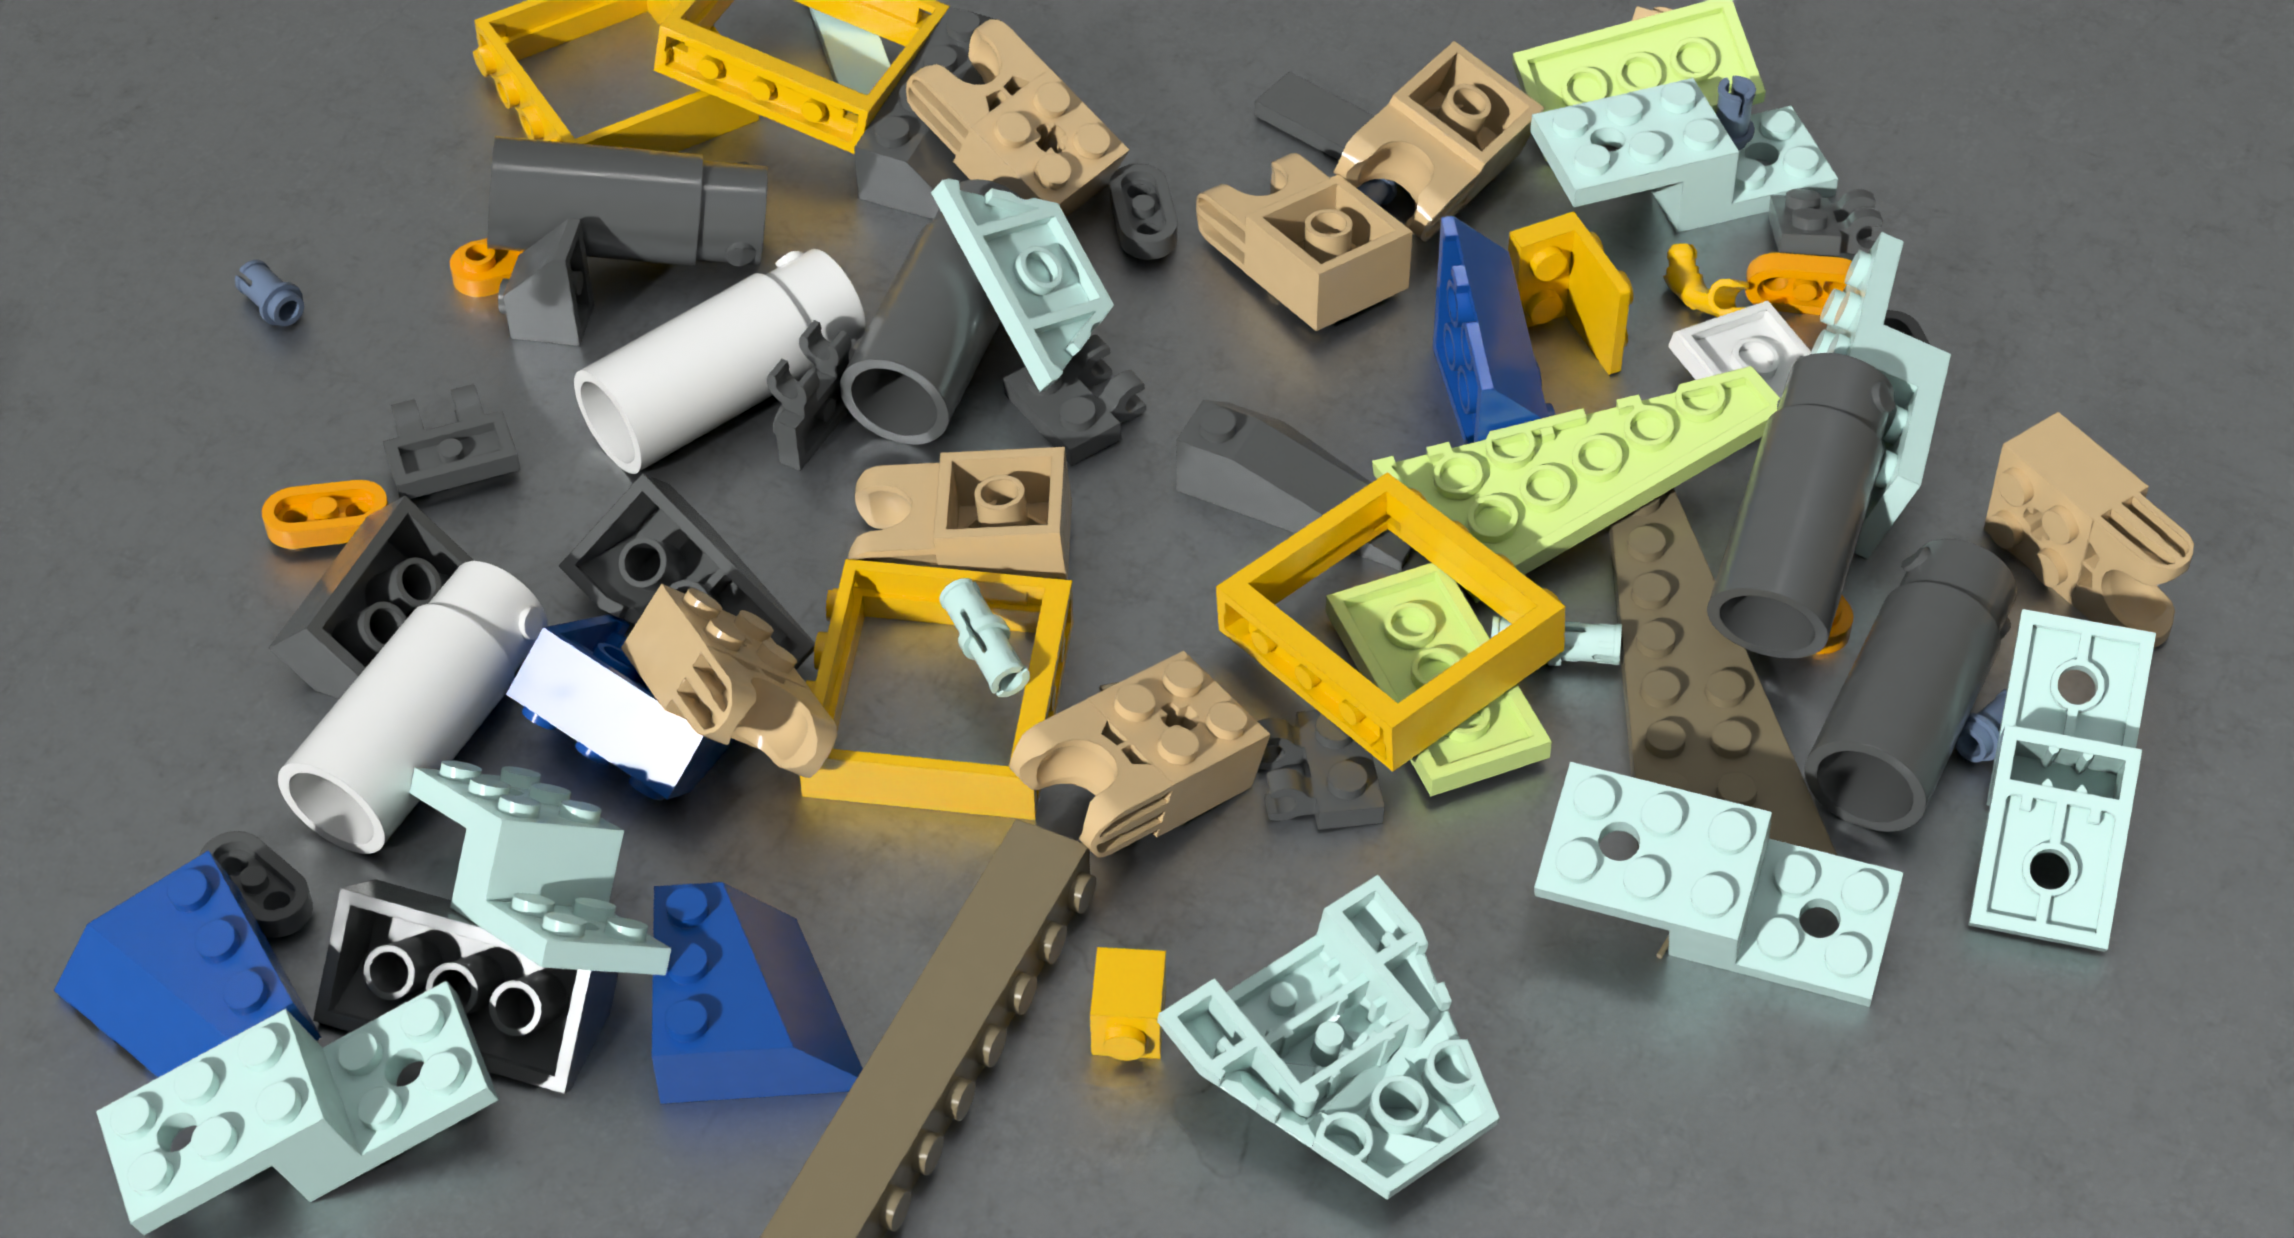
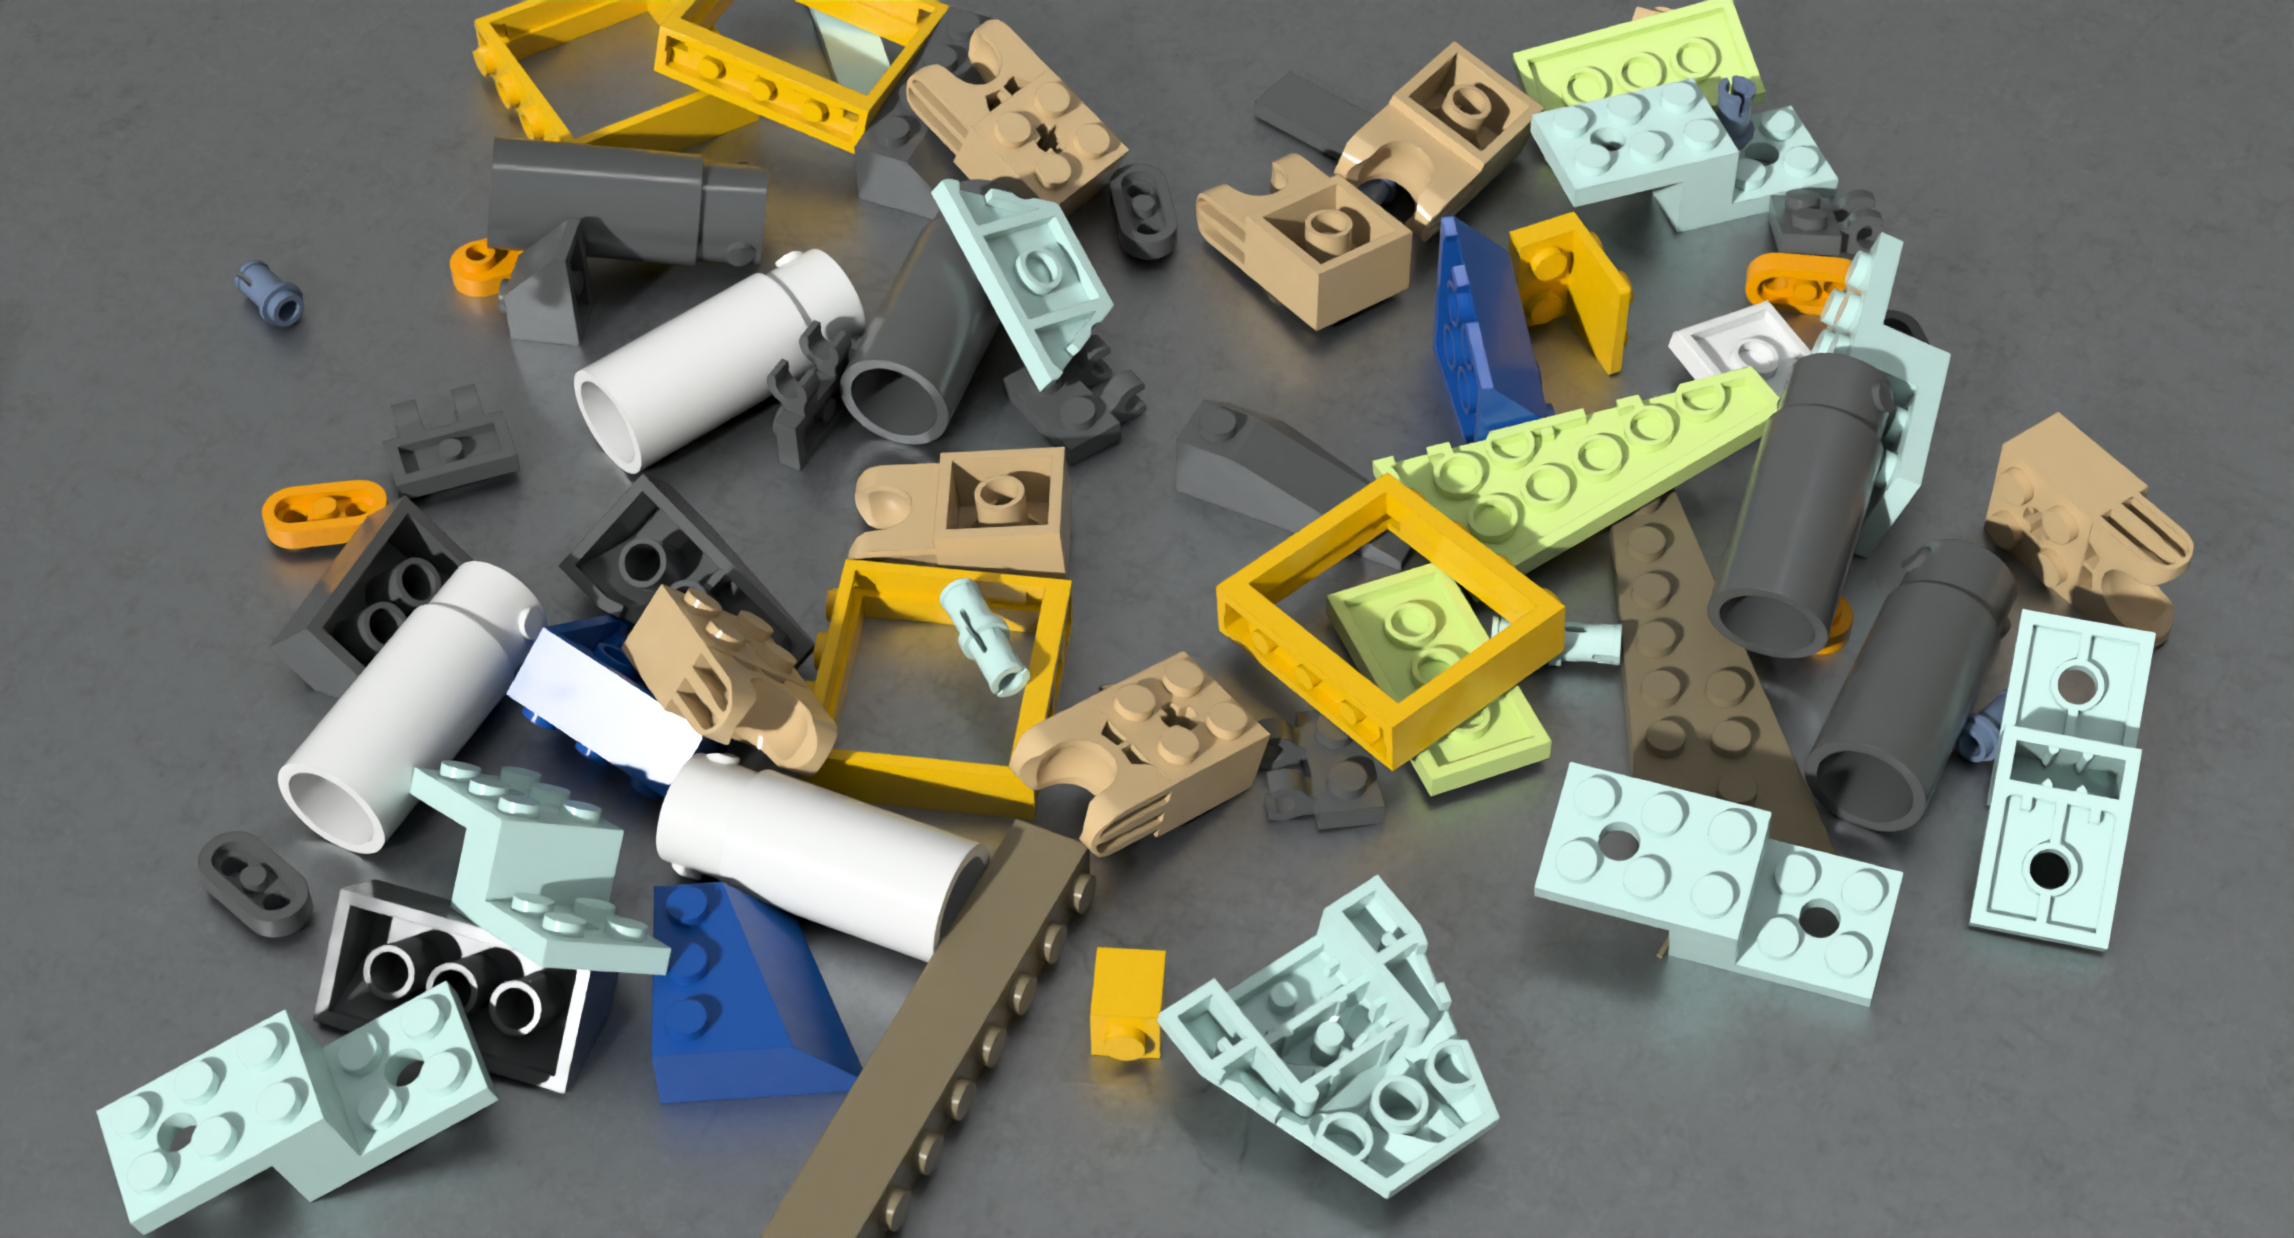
blue wedge [54,850,322,1078] -> none
yellow piece [1662,243,1749,317] -> none
none -> white piece [656,753,990,963]

